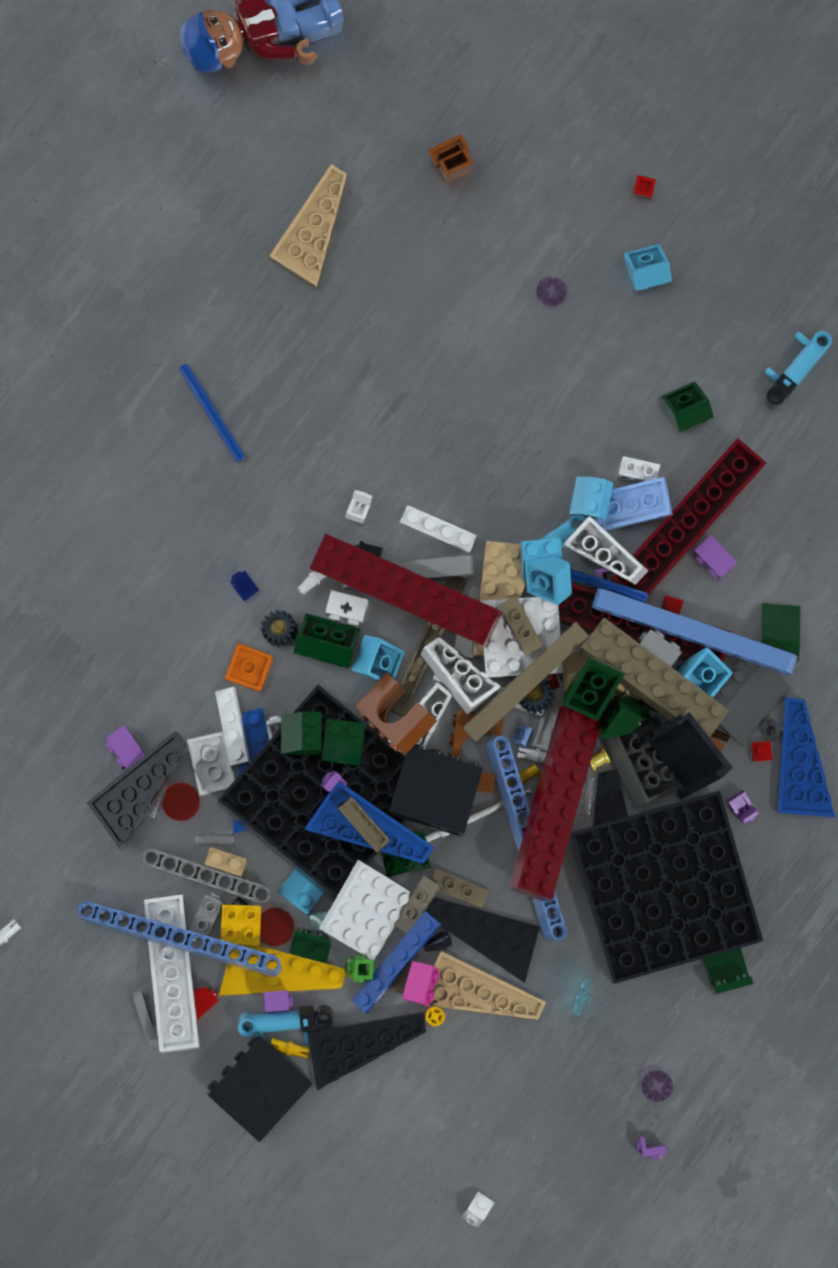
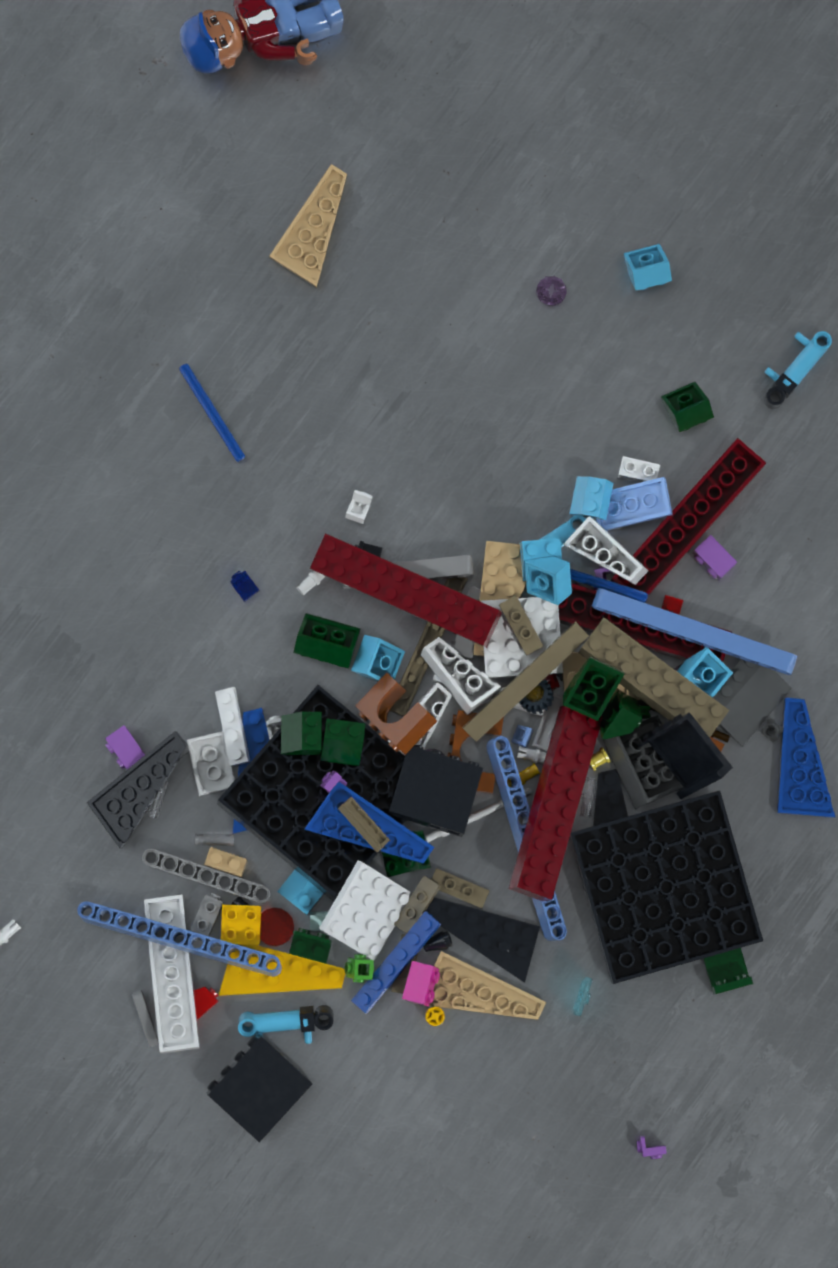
clear red tile [161,782,200,821] -> none
orange tile [224,643,274,692] -> none
black wheel [261,610,298,647] -> none
medium lavender brick [264,990,294,1013] -> none
yellow pin [270,1037,310,1059] -> none
black wing [308,1012,426,1091] -> none
white brick [325,590,369,626] -> none
white plate [400,505,477,554] -> none
dark orange plate [428,134,473,184] -> none
white bracket [462,1192,494,1227] -> none
red plate [633,175,656,199] -> none
light grey brick [638,629,682,667] -> none
clear purple gear [641,1070,673,1102] -> none
medium lavender bracket [726,790,759,824] -> none
red plate [751,741,773,762] -> none
dark green slope [759,603,800,663] -> none

